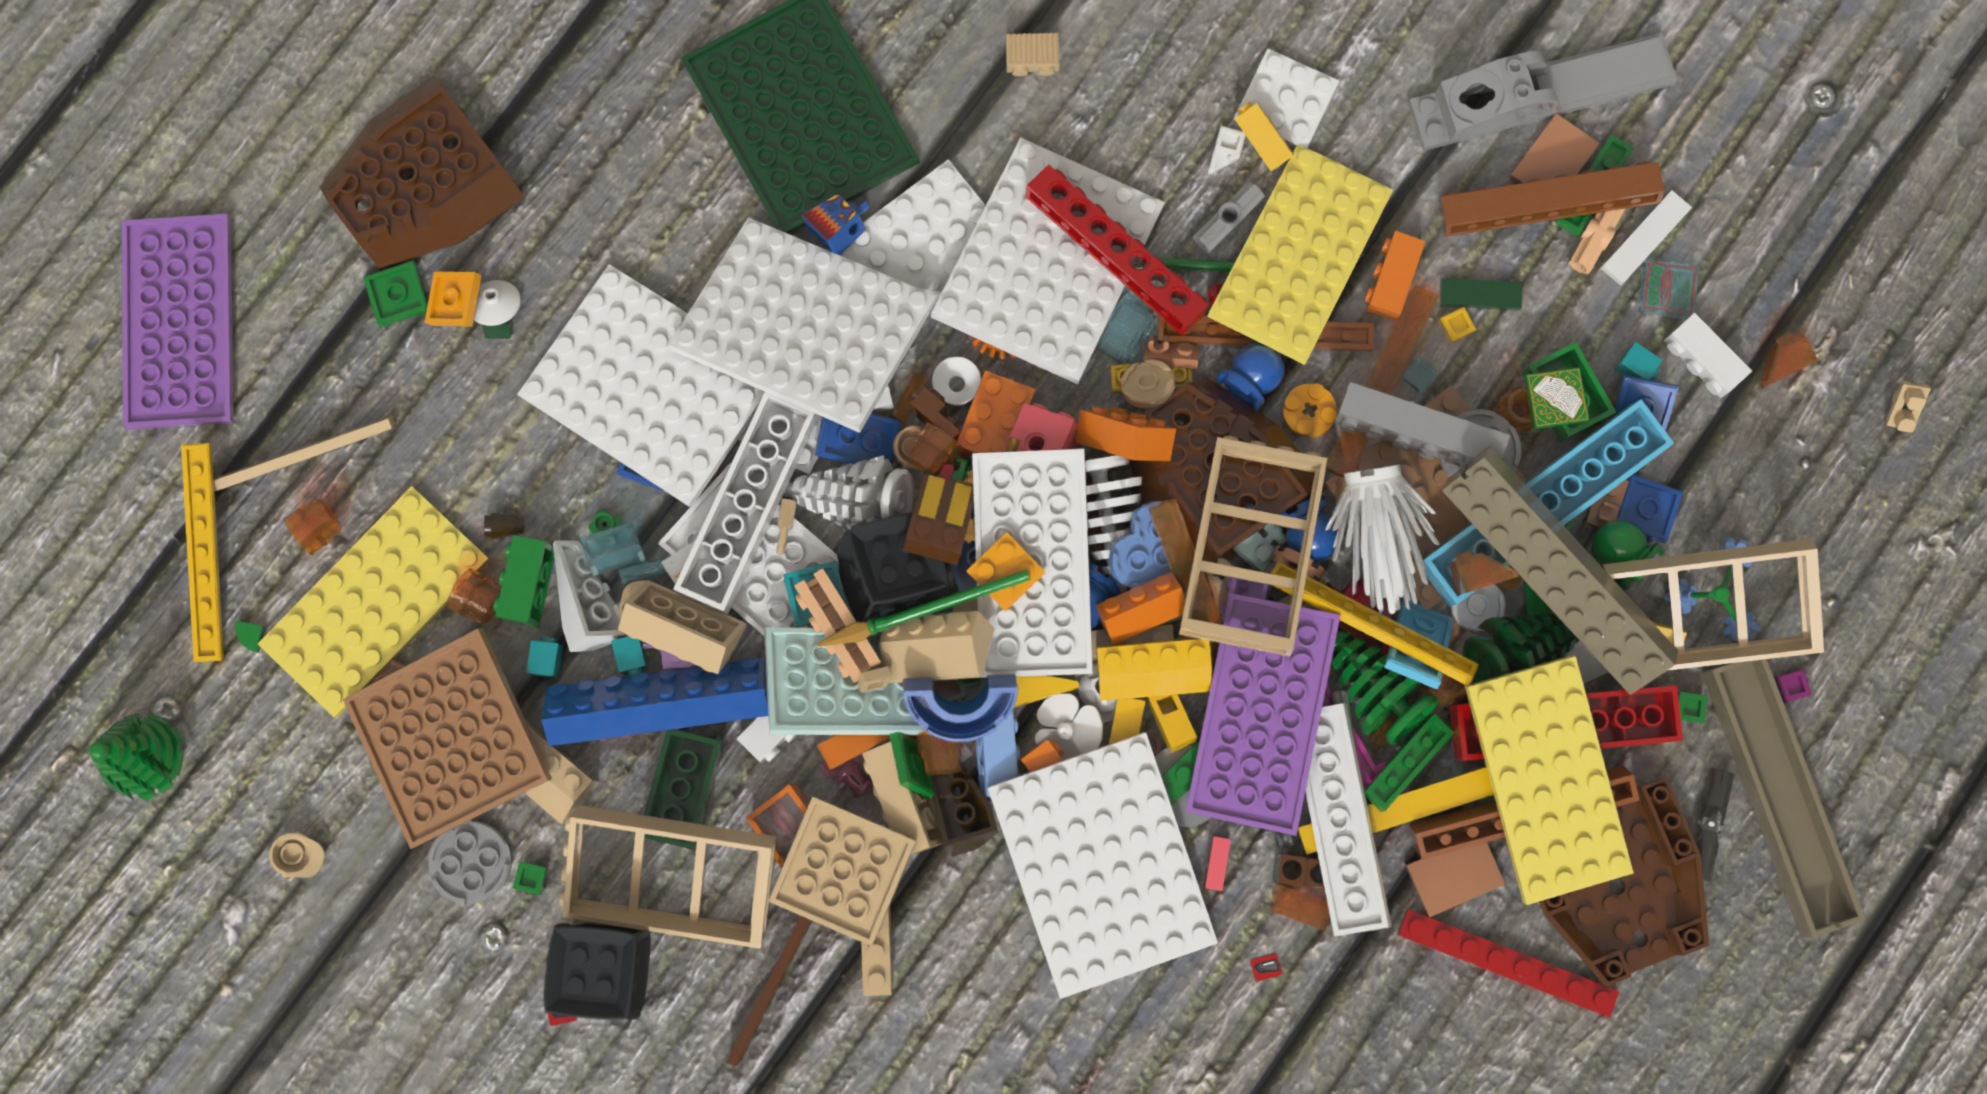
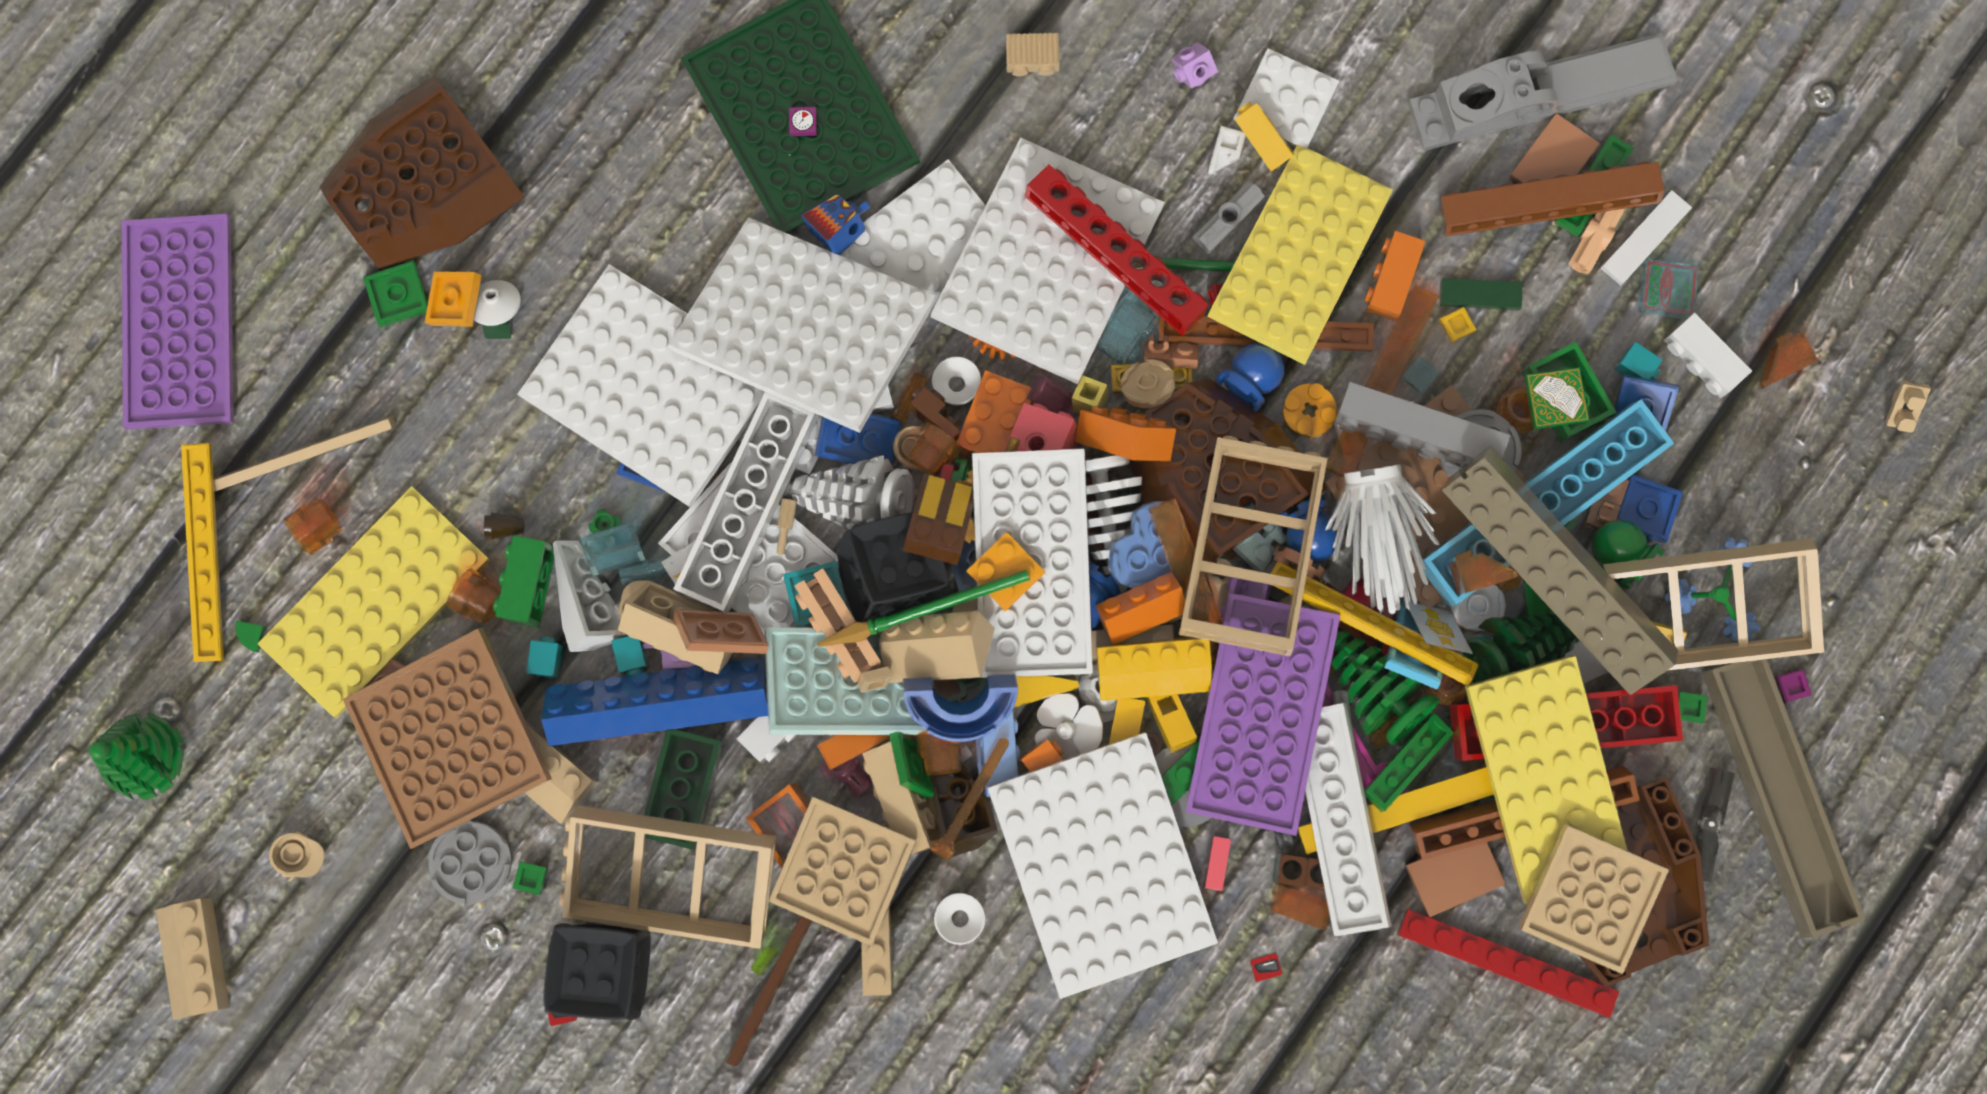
none -> tan slope [156,898,230,1020]
none -> nougat tile [673,610,769,654]
none -> clear neon green tile [751,946,778,975]
none -> tile [789,107,817,136]
none -> clear orange piece [930,738,1009,861]
none -> white piece [934,893,985,945]
none -> clear pink tile [1027,374,1073,415]
none -> light yellow brick [1072,375,1108,414]
none -> lavender brick [1171,42,1218,88]
none -> white sticker [1404,600,1473,654]
none -> tan plate [1518,824,1669,974]

